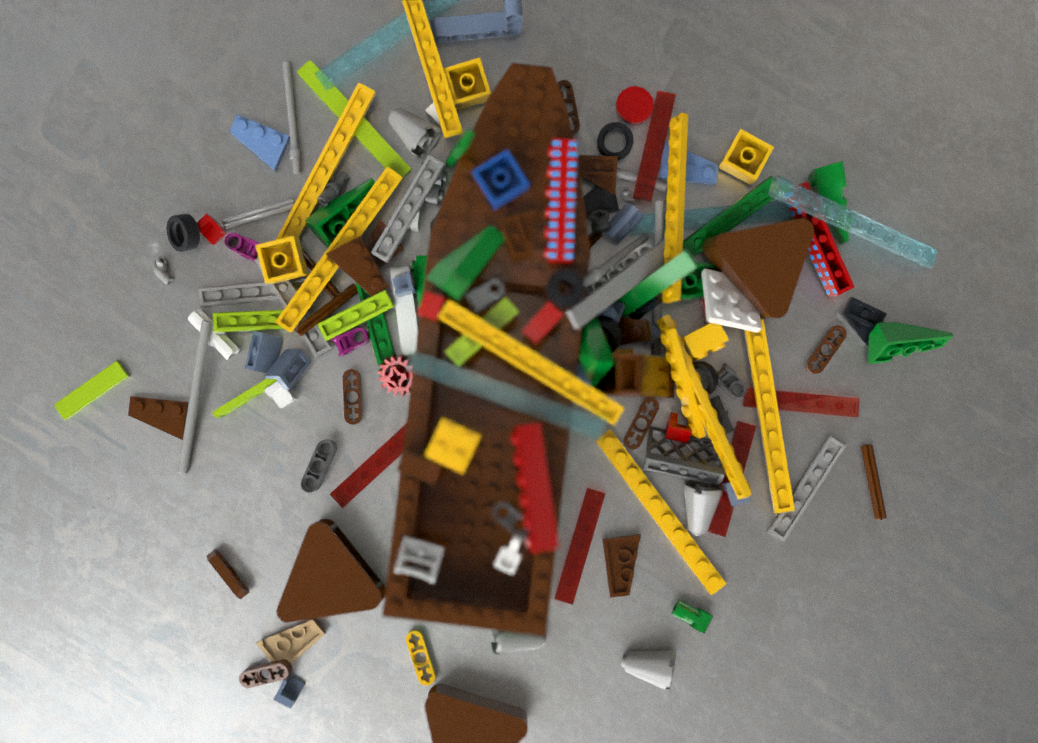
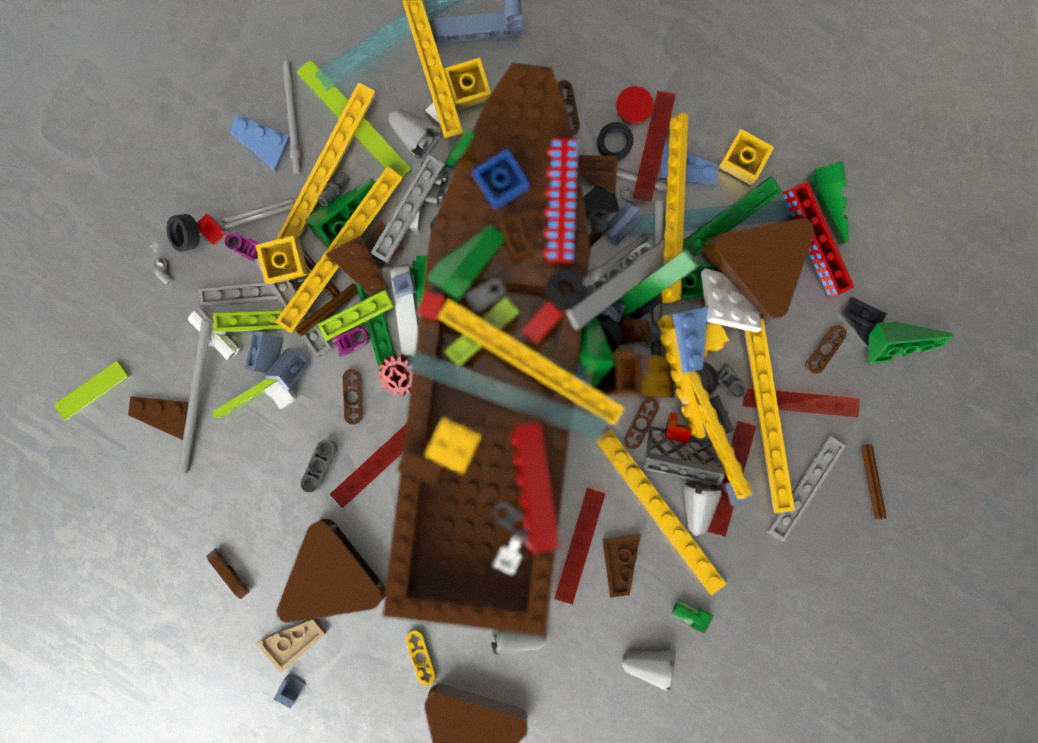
reddish brown beam [239,659,293,688] -> none
light grey plate [394,536,445,583] -> none
clear light blue plate [768,176,938,269] -> none
none -> medium blue wing [673,306,708,373]

